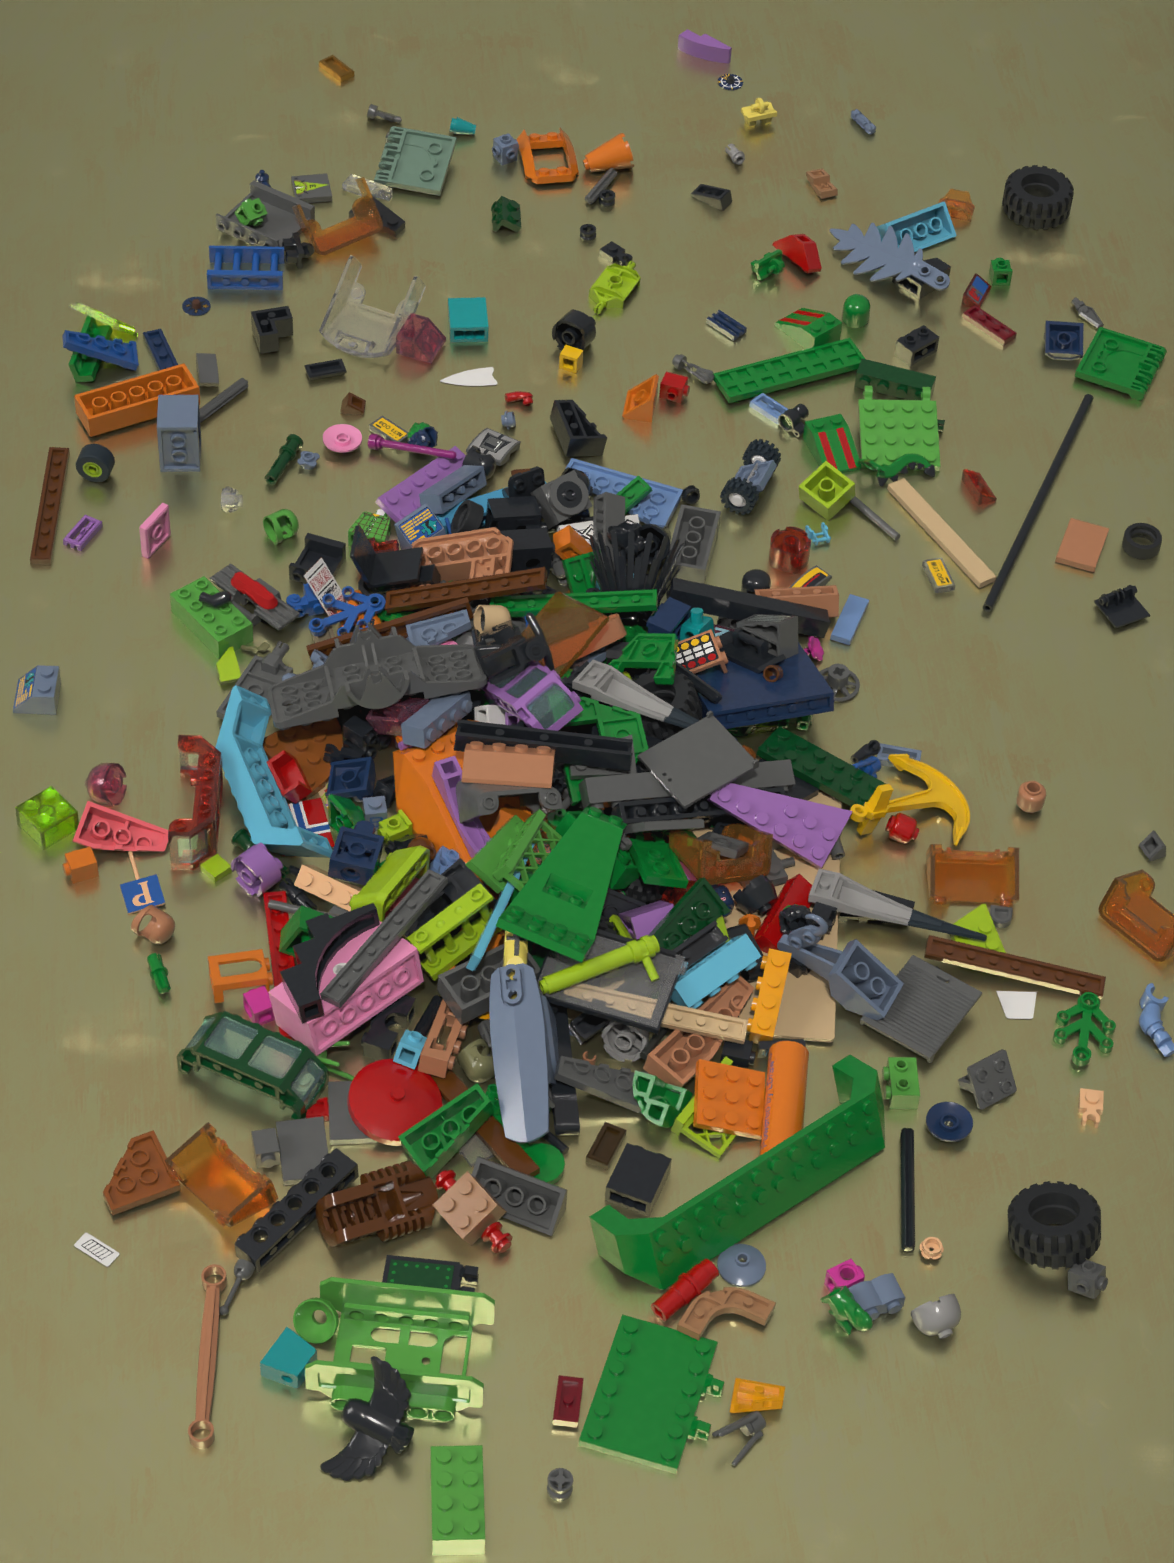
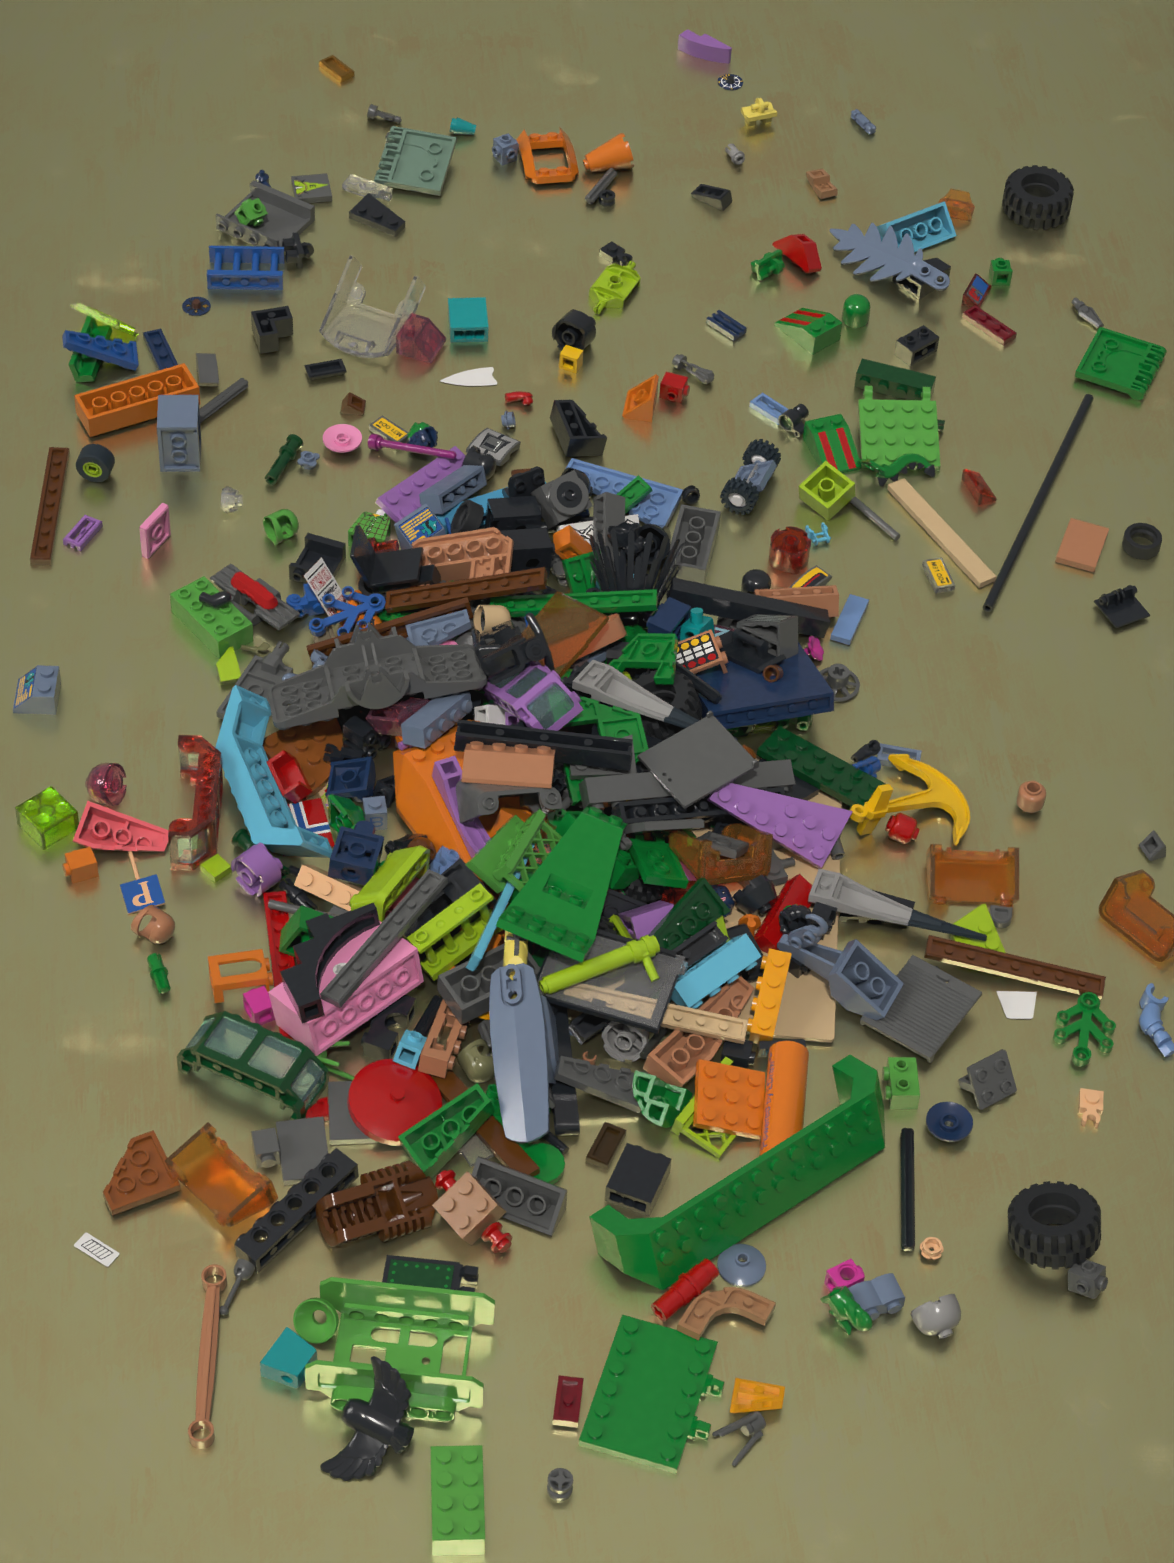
clear orange windscreen [292,177,383,255] -> none
lime brick [377,809,413,844] -> none
dark green bracket [491,196,521,233] -> none
black bush [580,224,596,241] -> none
green plate [713,338,865,403] -> none
dark blue slope [1044,321,1084,361] -> none

